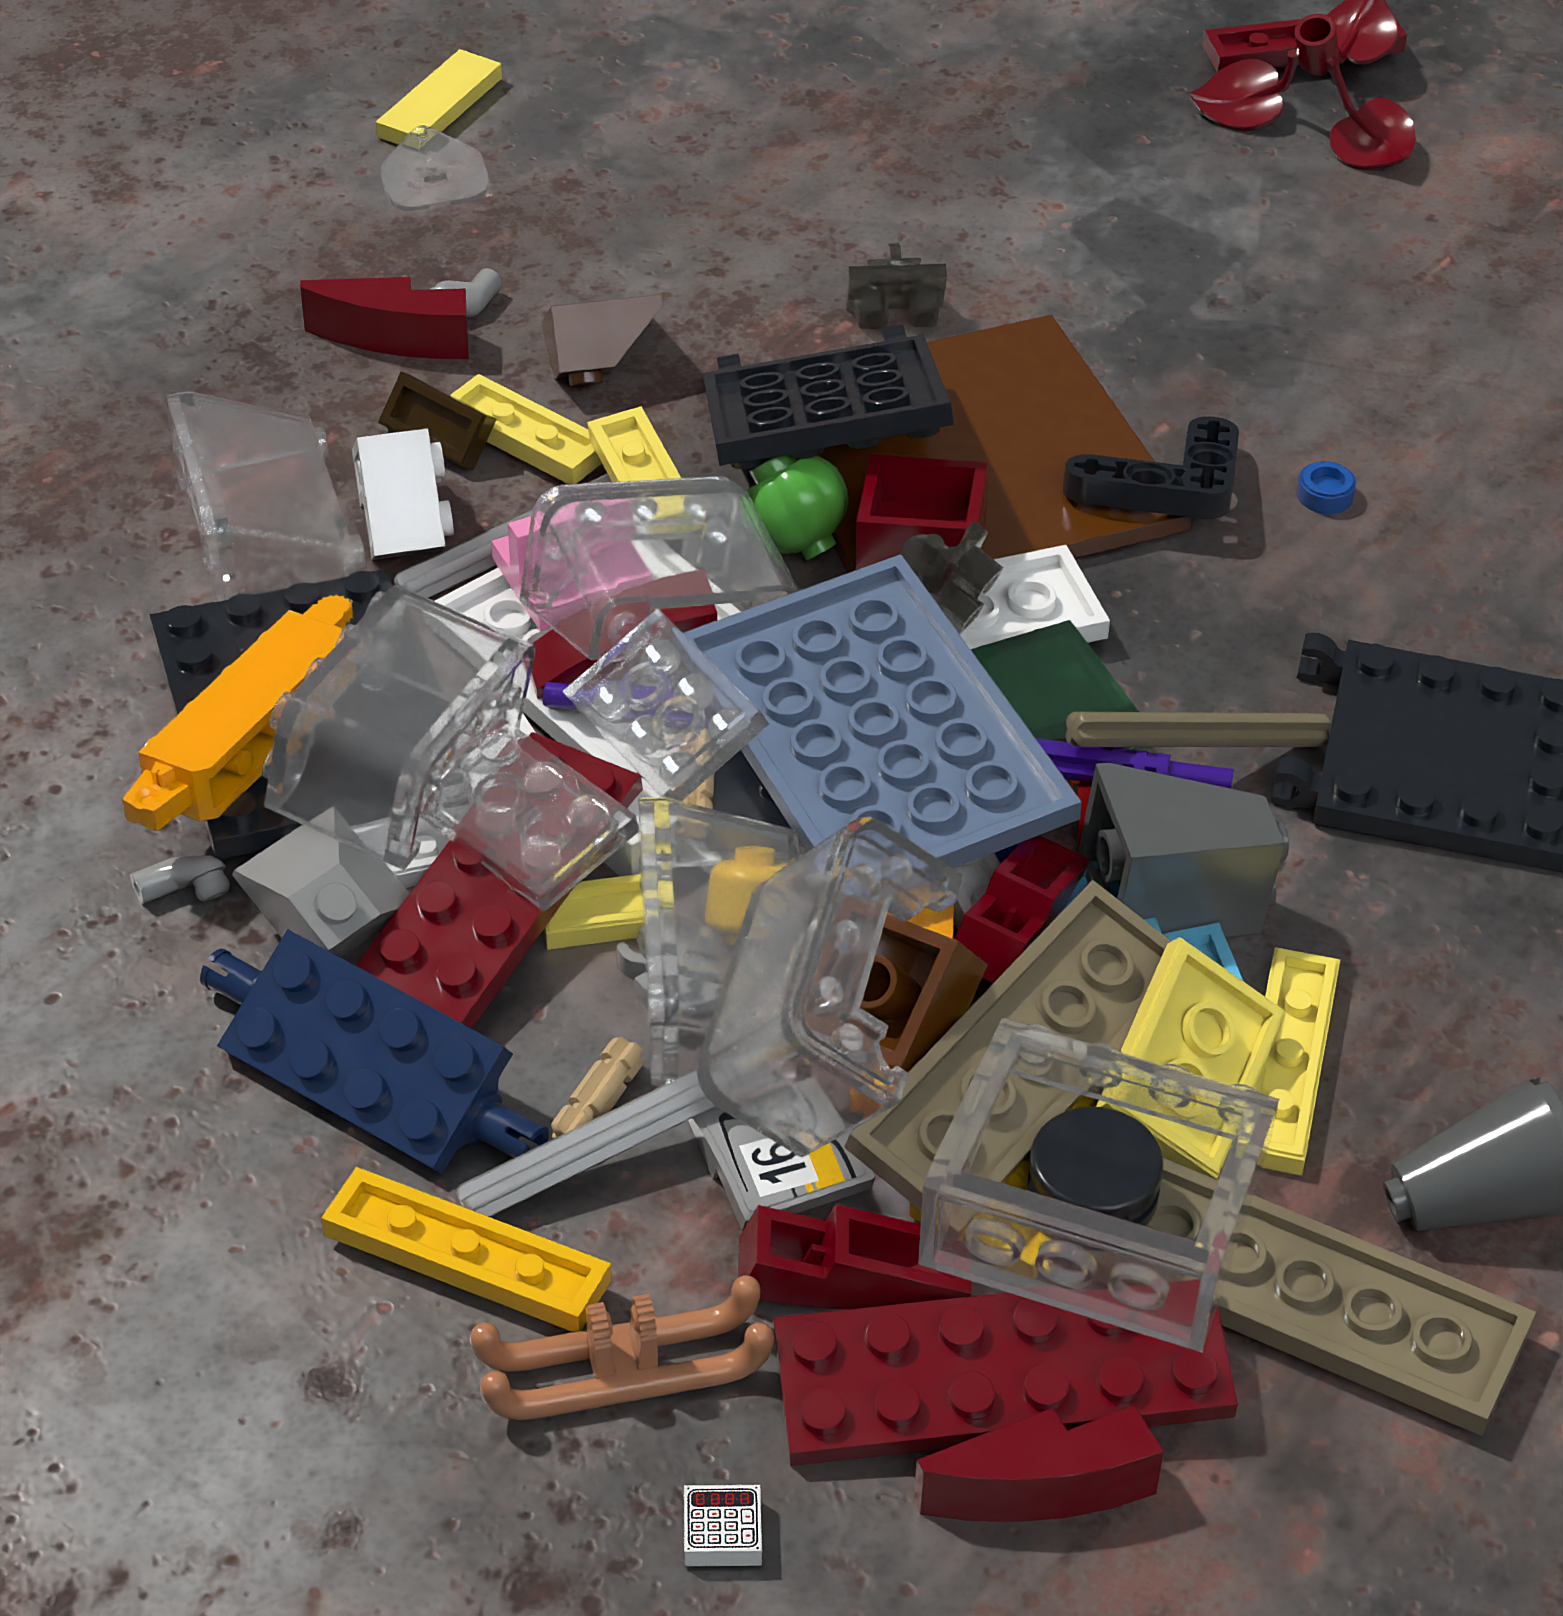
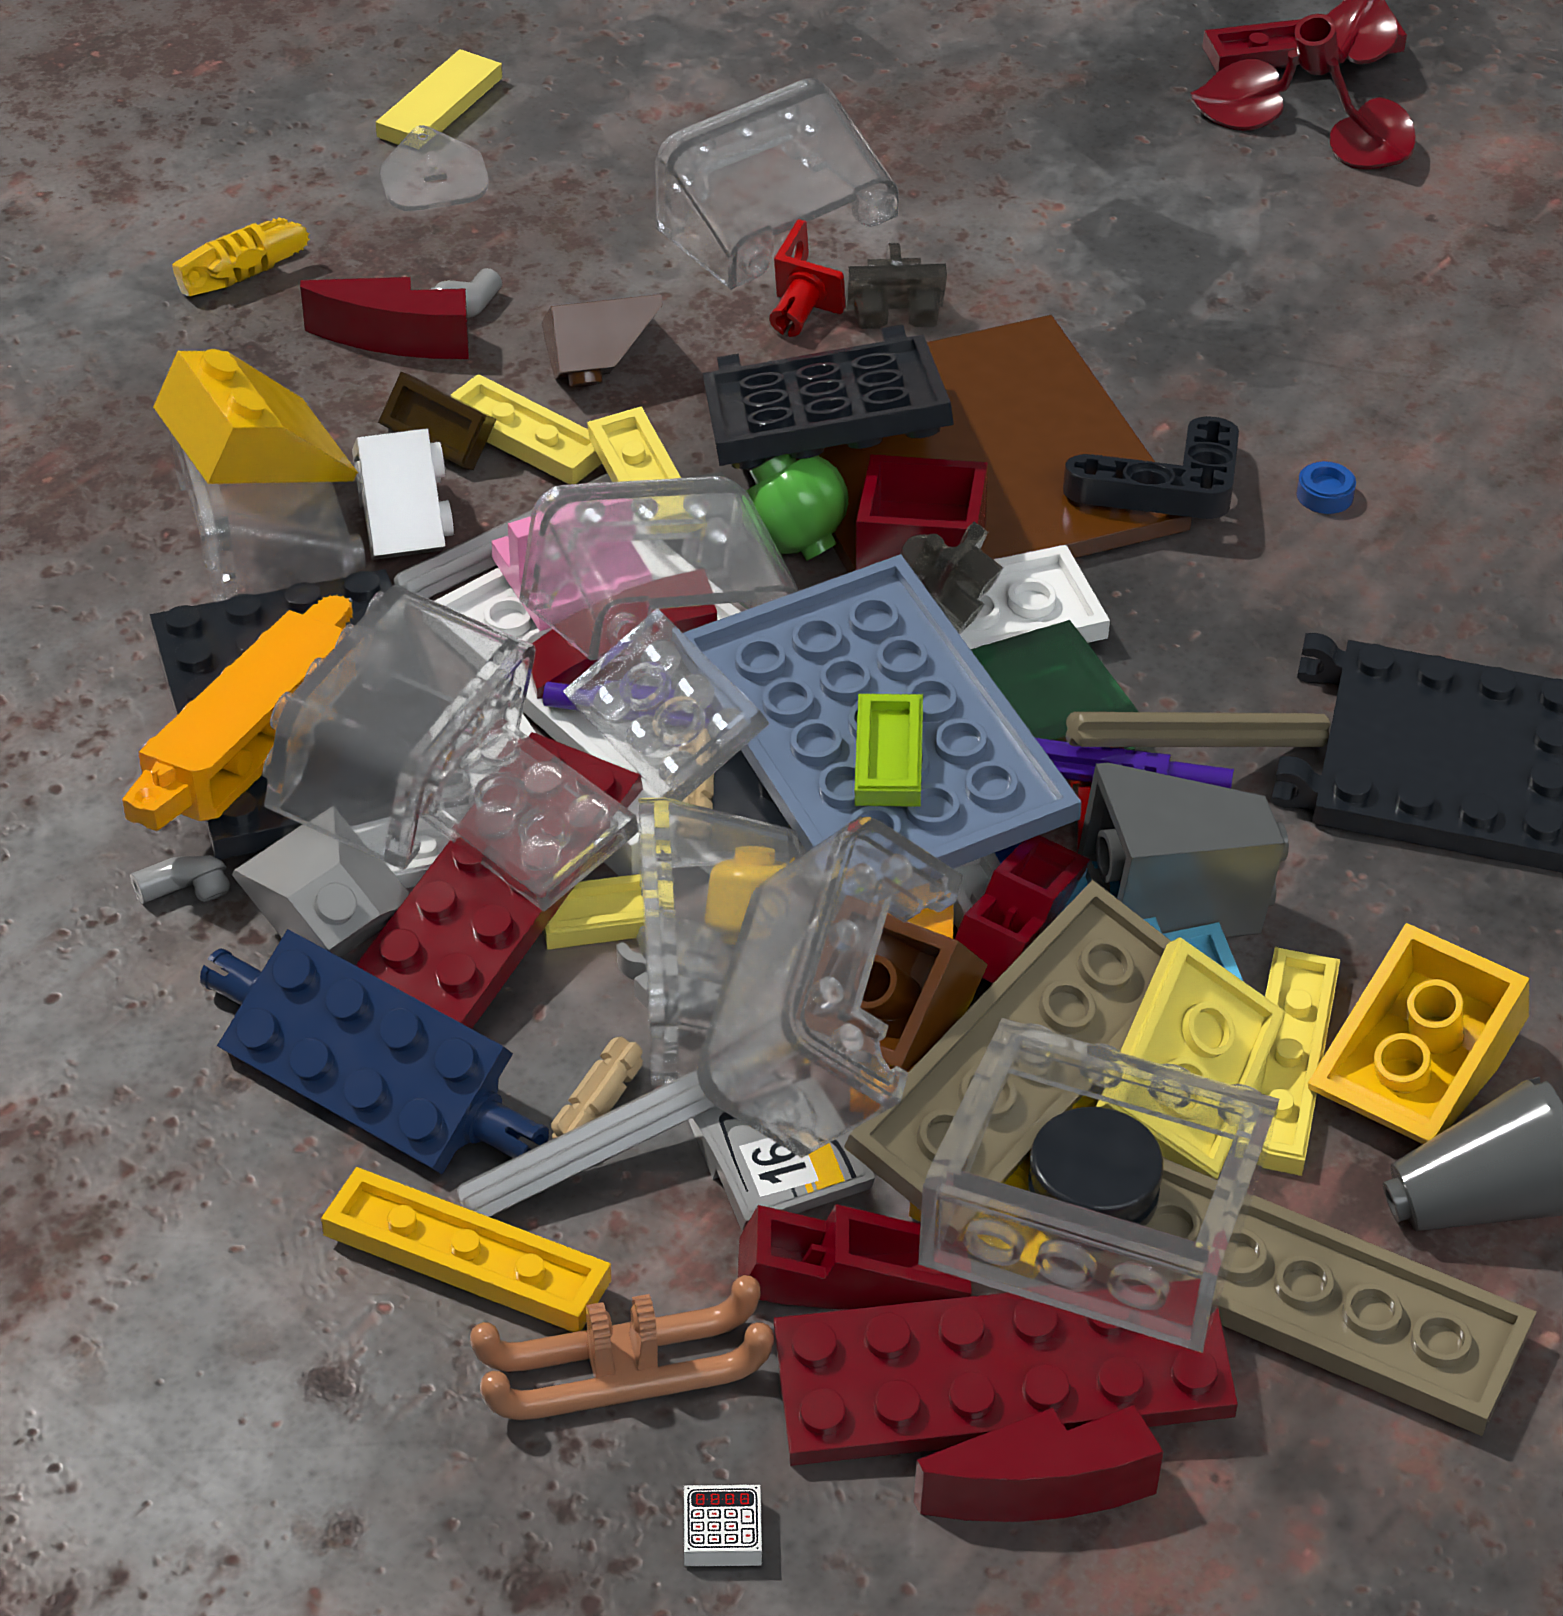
none -> yellow slope [153,349,358,484]
none -> yellow hinge [172,217,310,296]
none -> clear windscreen [655,77,899,290]
none -> red bracket [769,219,846,337]
none -> lime tile [854,694,923,807]
none -> yellow slope [1308,923,1530,1144]

